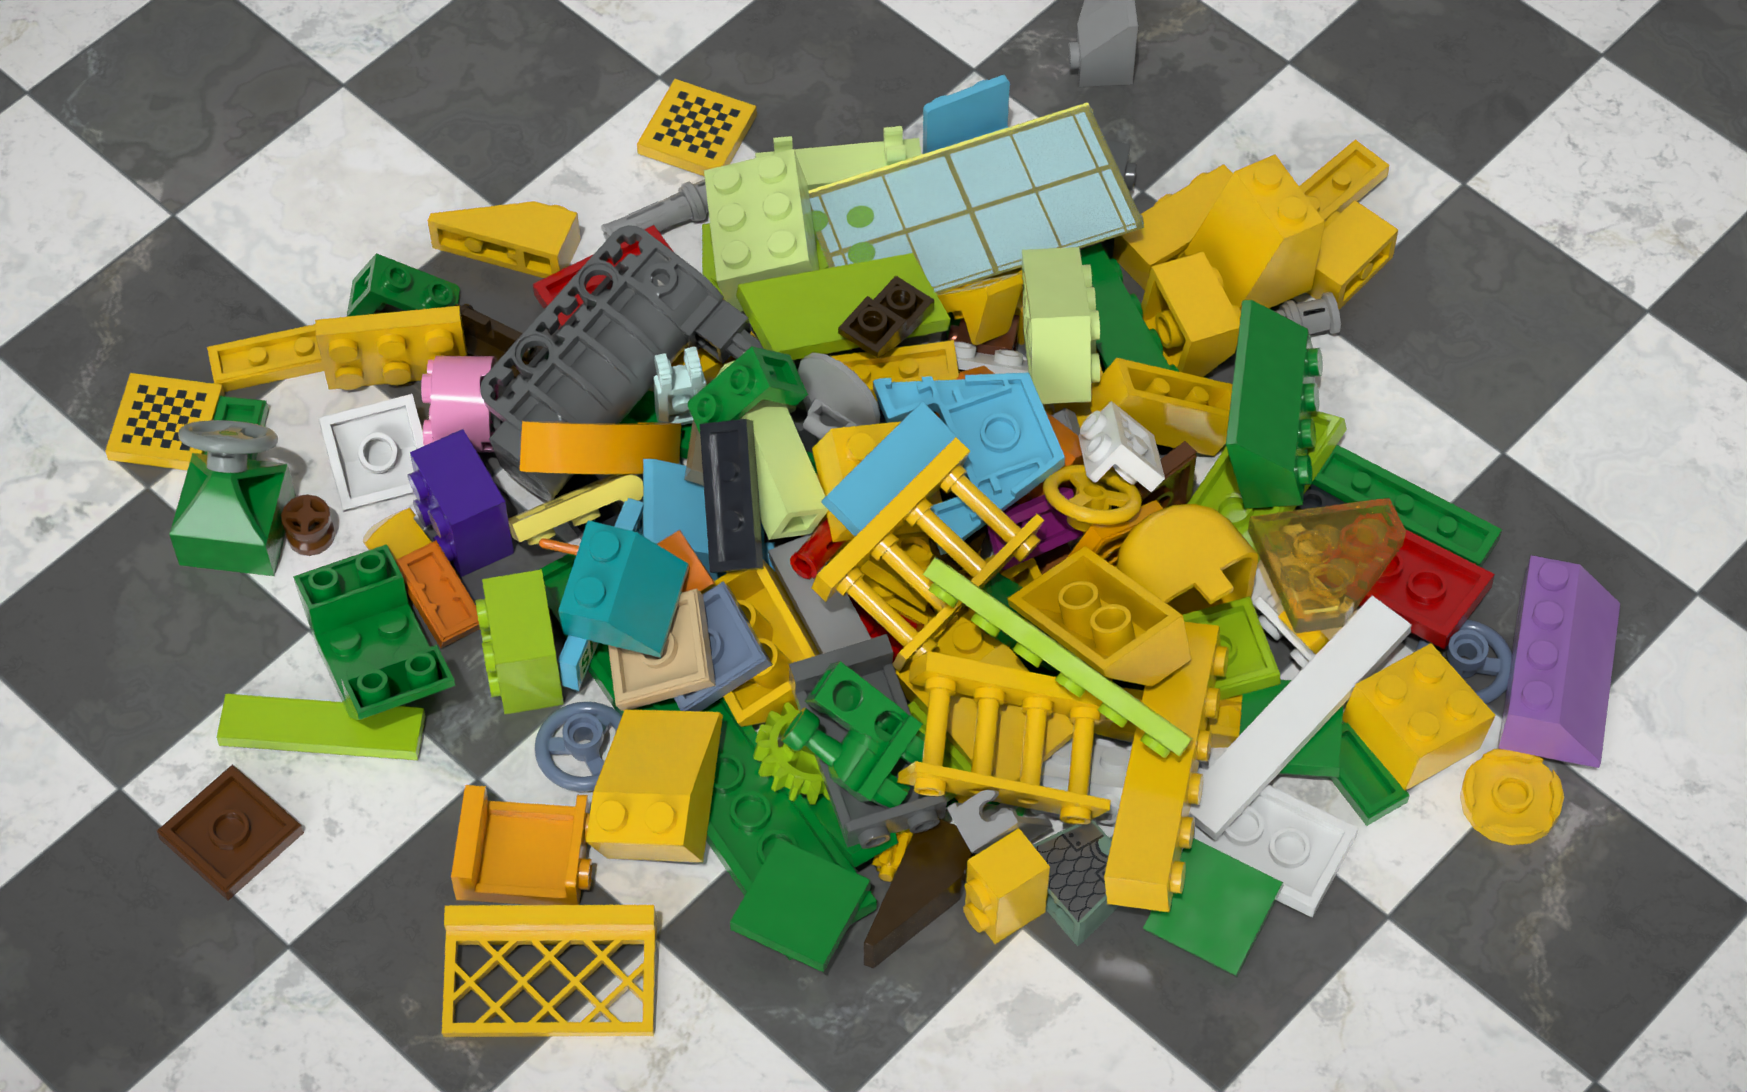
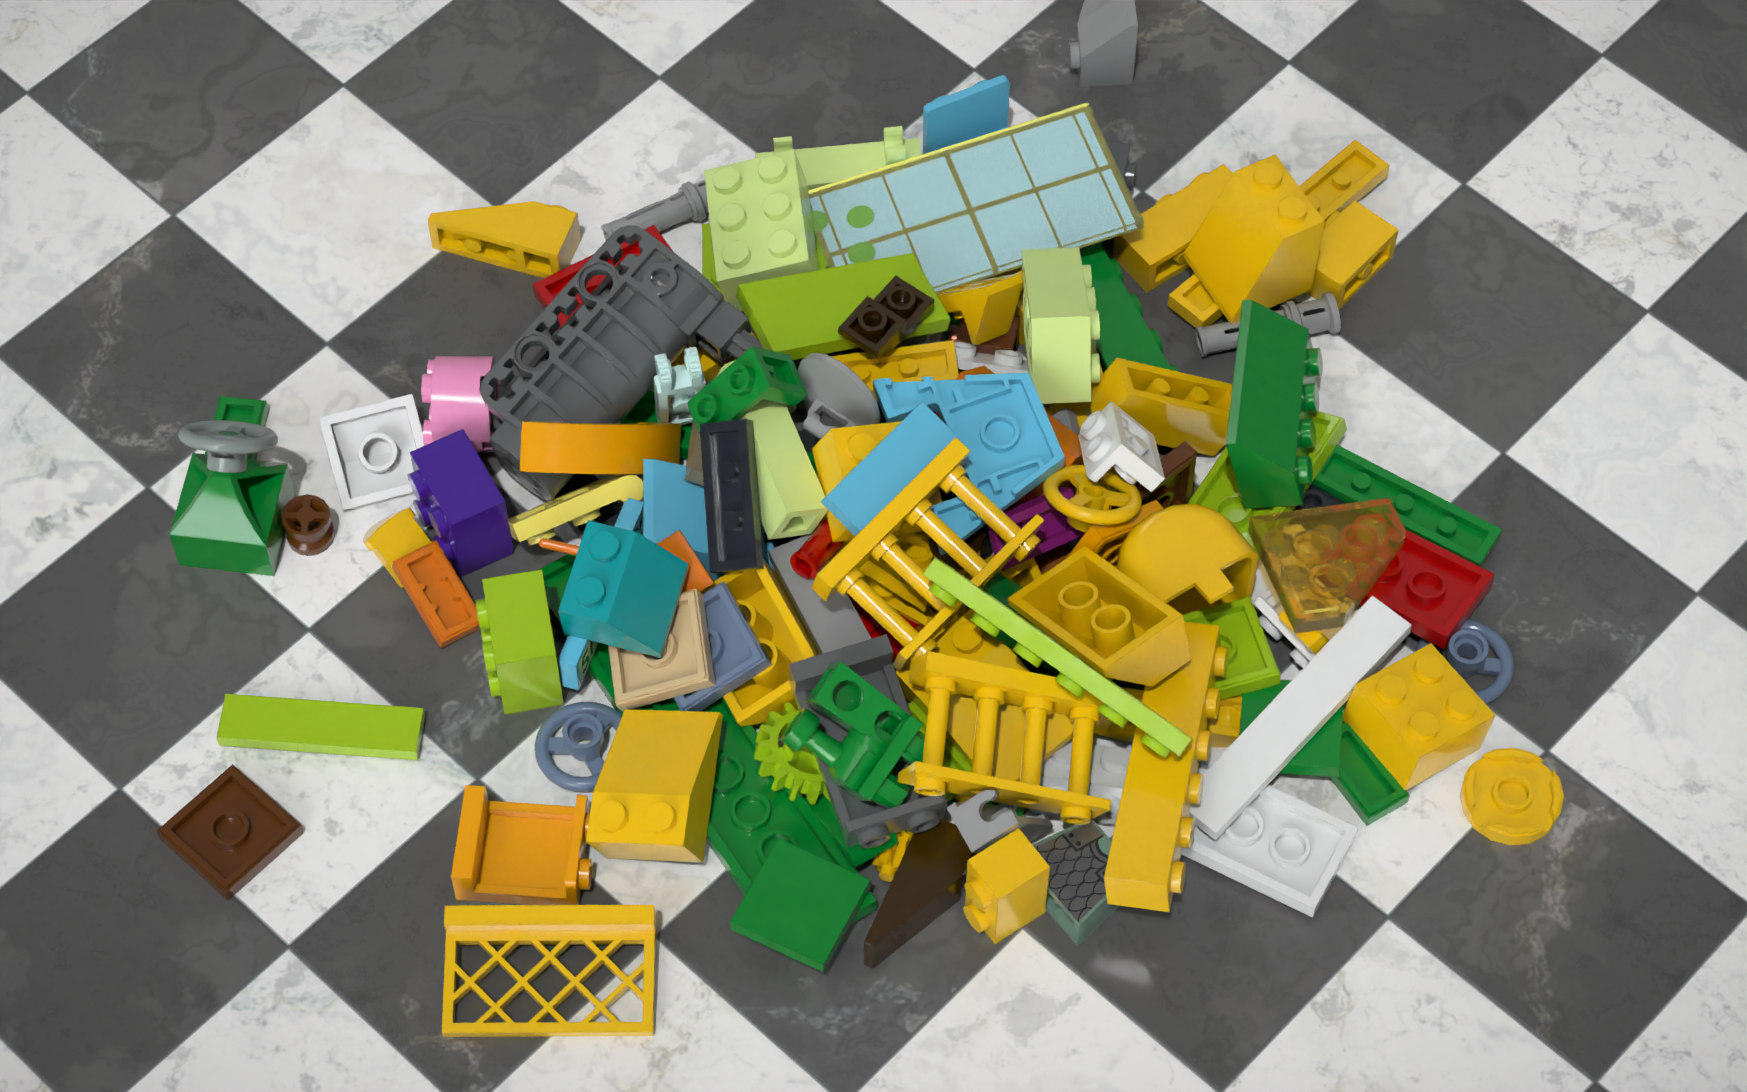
yellow tile [105,373,225,470] -> none
yellow tile [207,324,324,392] -> none
green slope [293,544,455,720] -> none
yellow plate [315,306,468,390] -> none
green bracket [347,253,460,317] -> none
dark brown hinge [454,303,543,378] -> none
yellow tile [637,79,757,176] -> none
yellow slope [1141,252,1241,377] -> none
green tile [1143,838,1284,977] -> none
medium lavender slope [1498,555,1620,768] -> none

